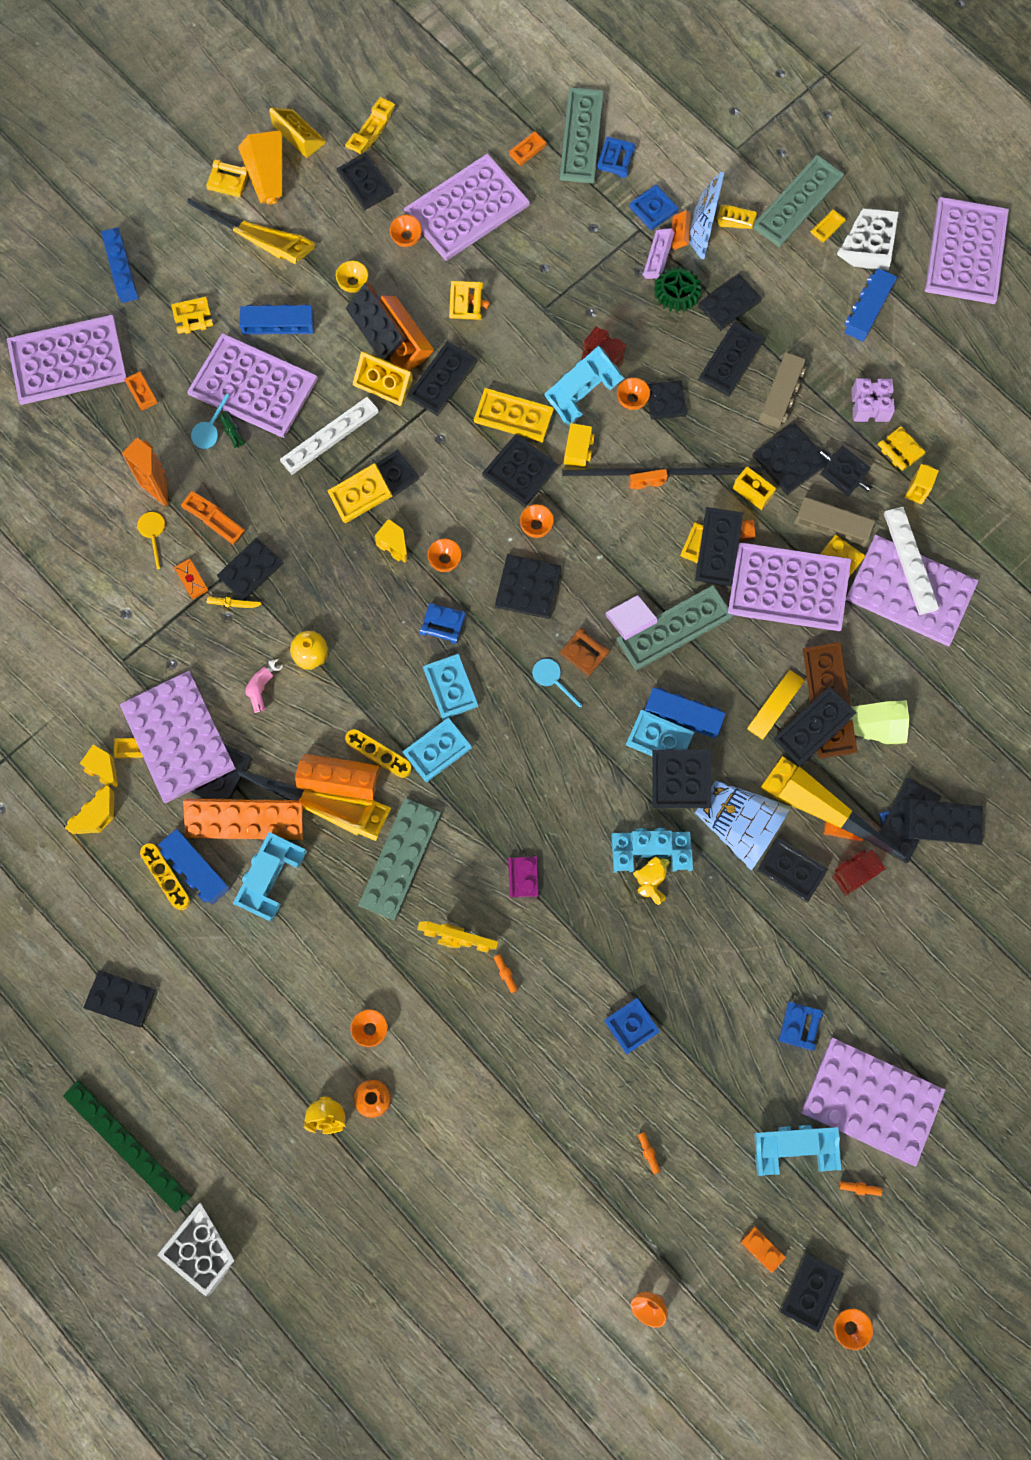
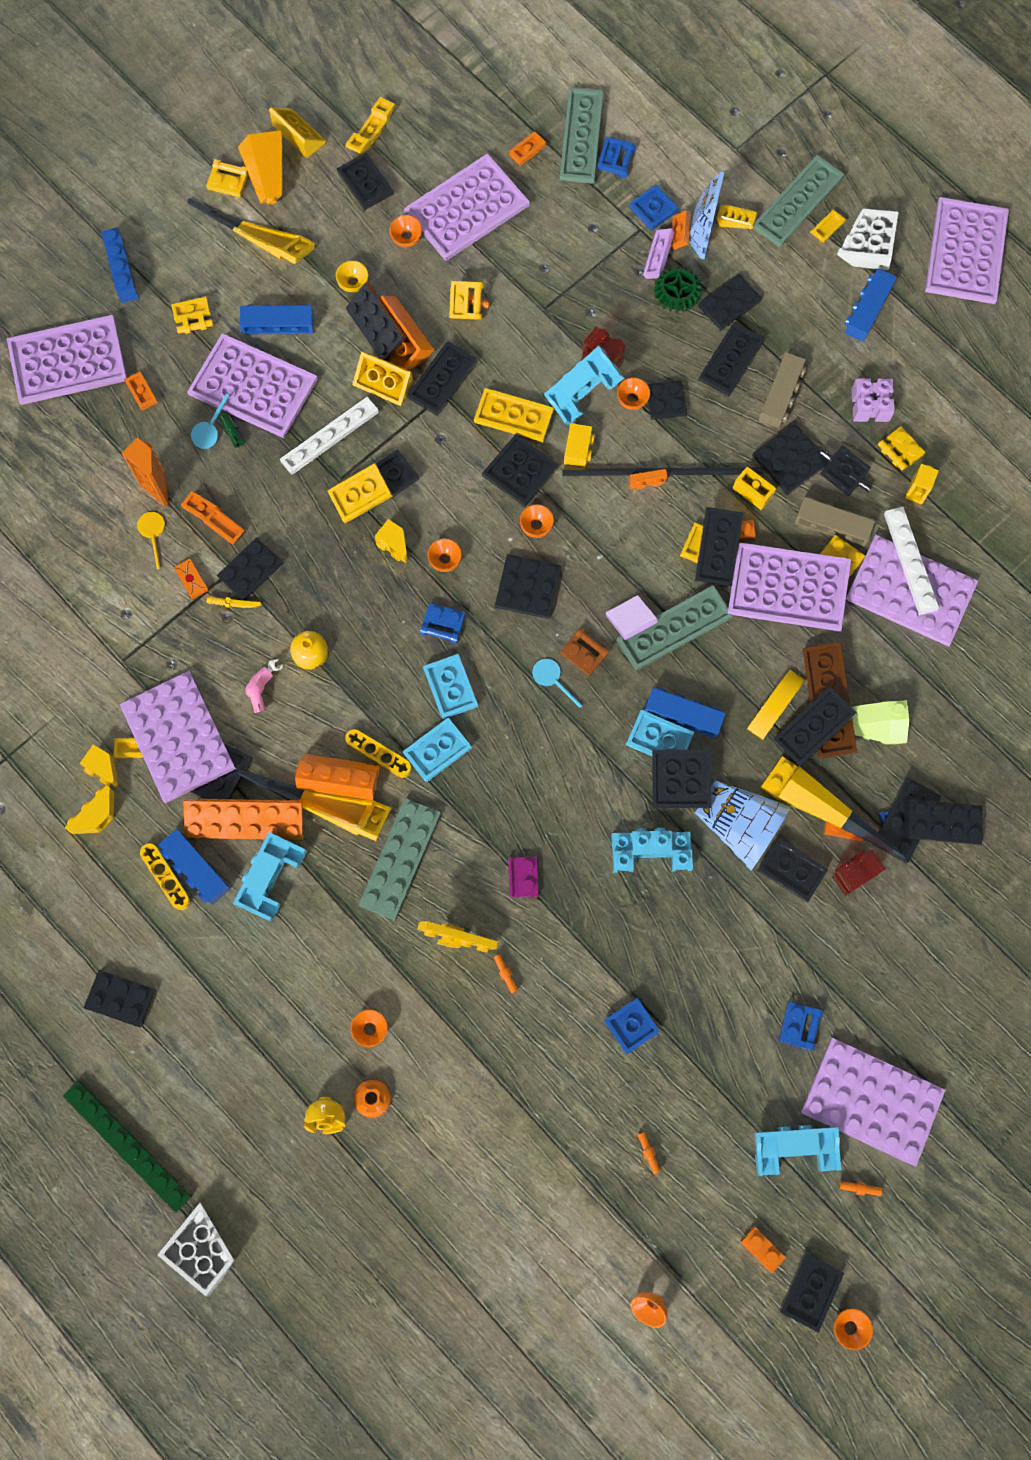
yellow animal [633,857,670,905] -> none

